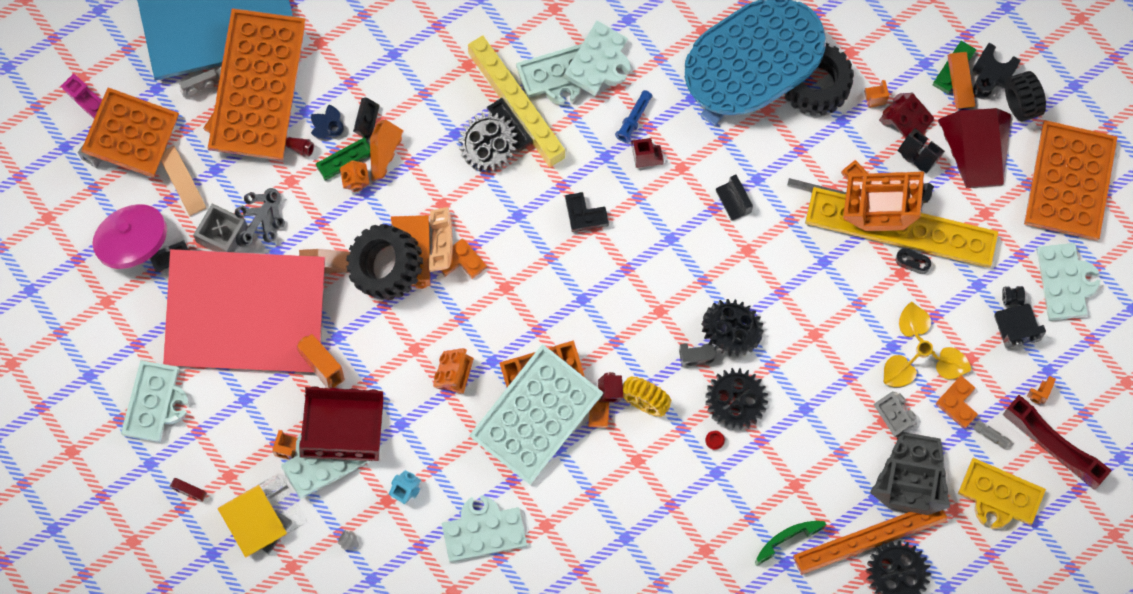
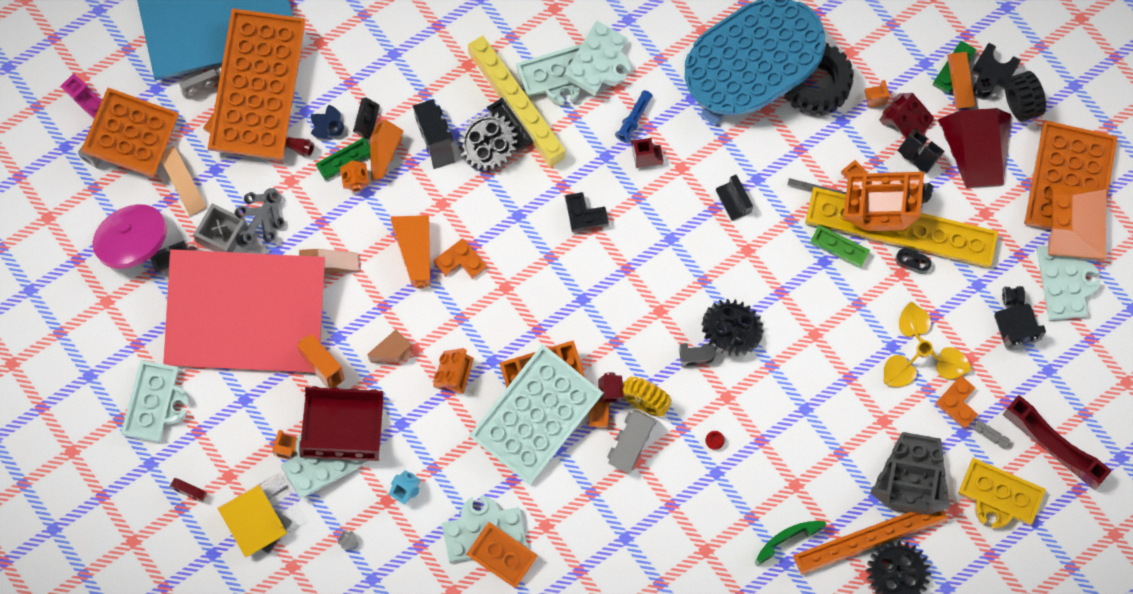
black tyre [346,224,423,300] -> none
light nougat slope [429,207,453,272] -> none
black gear [705,368,768,430] -> none
light grey bracket [873,391,917,437] -> none
orange bracket [1027,376,1056,404] -> none
none -> nougat slope [367,329,413,363]
none -> black wedge [412,99,455,169]
none -> orange plate [466,521,538,588]
none -> light grey wedge [607,410,658,474]
none -> bright green plate [810,225,870,268]
none -> orange slope [1048,184,1106,260]

